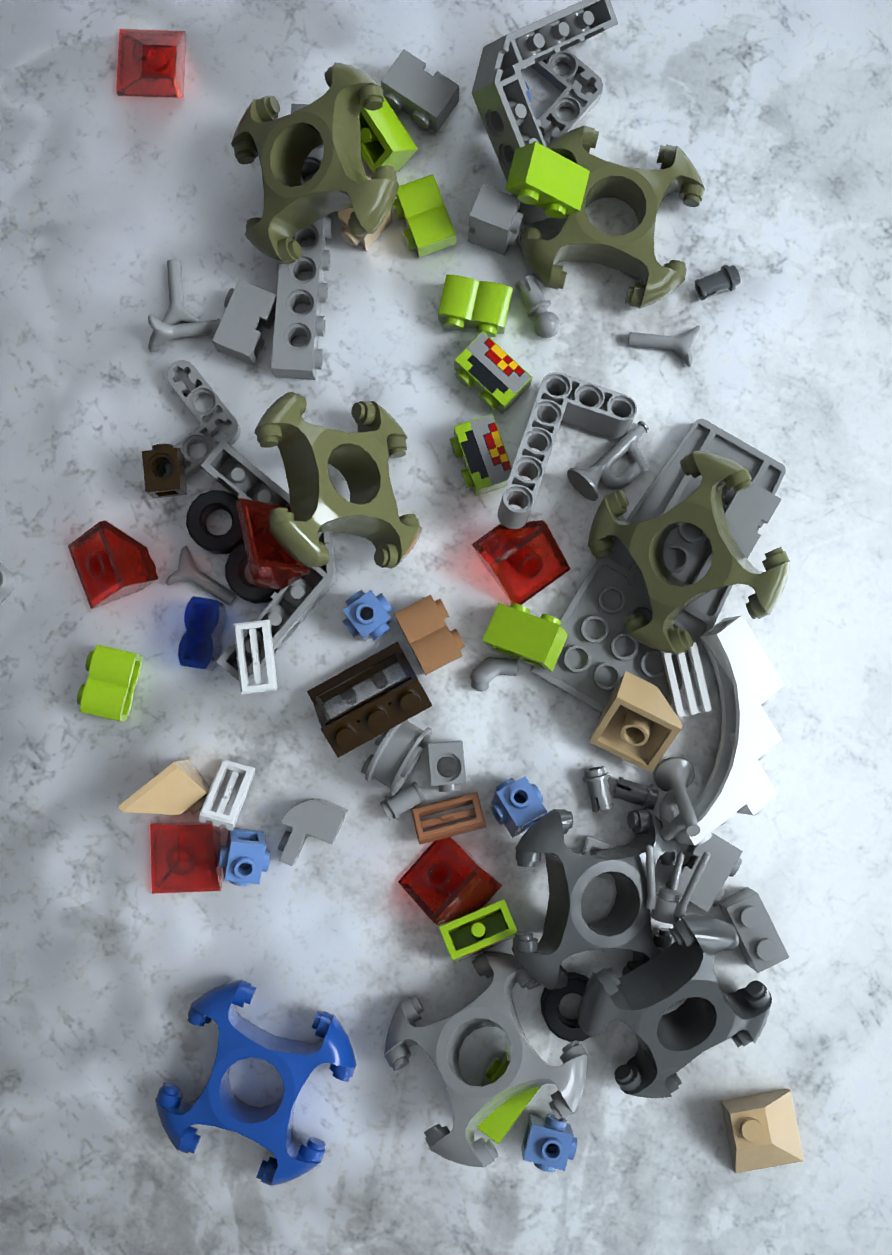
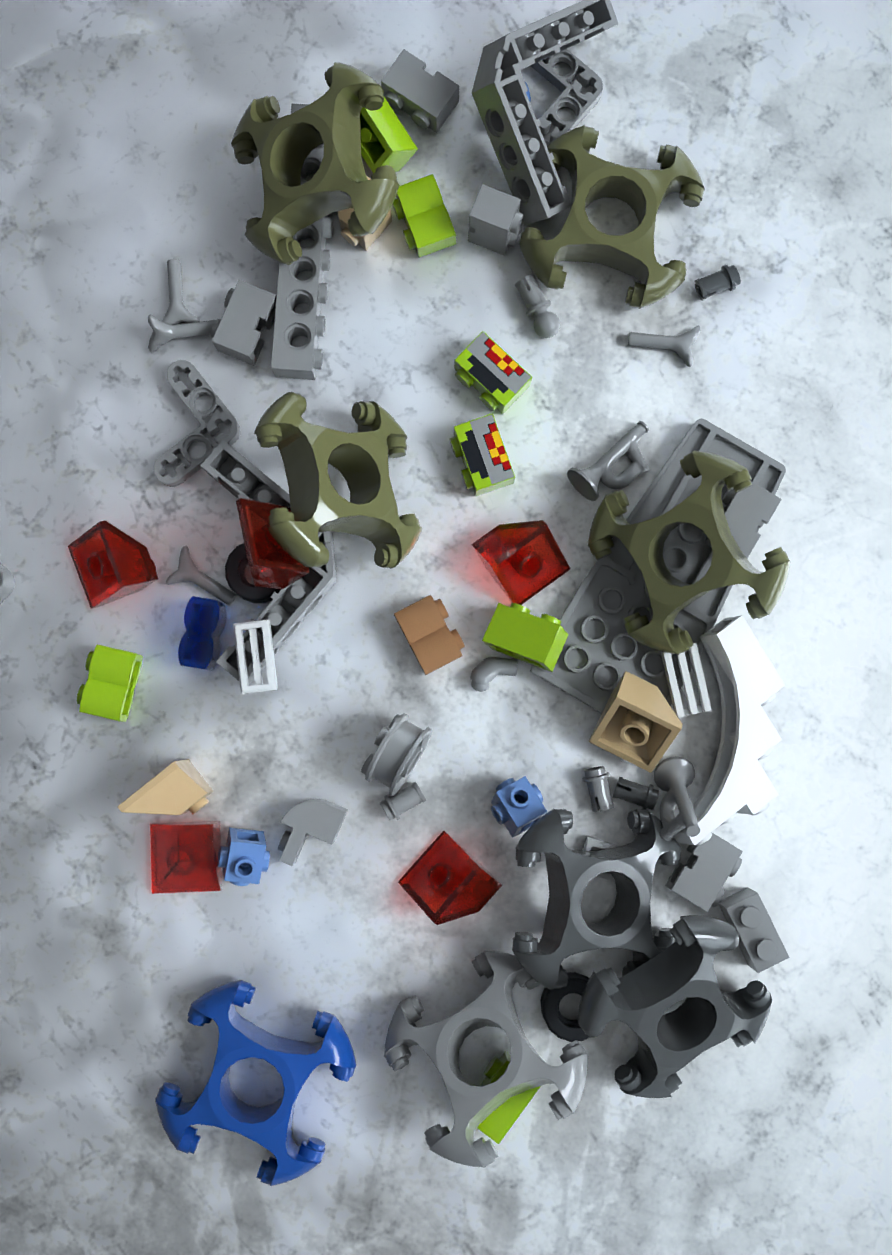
clear red slope [116,29,187,98] -> none
dark brown brick [142,444,187,498] -> none
black tyre [186,490,251,554] -> none
white tile [199,759,255,831] -> none
dark brown window [307,642,433,758] -> none
medium blue brick [342,590,393,641] -> none
nougat tile [411,792,486,845] -> none
light grey brick [428,741,466,792] -> none
lime brick [438,274,513,337] -> none
lime brick [439,899,518,963] -> none
light grey beam [497,372,637,529] -> none
lime brick [505,141,590,218] -> none
medium blue brick [521,1114,577,1172] -> none
light grey plant [645,845,711,924] -> none
tan slope [721,1089,804,1174] -> none

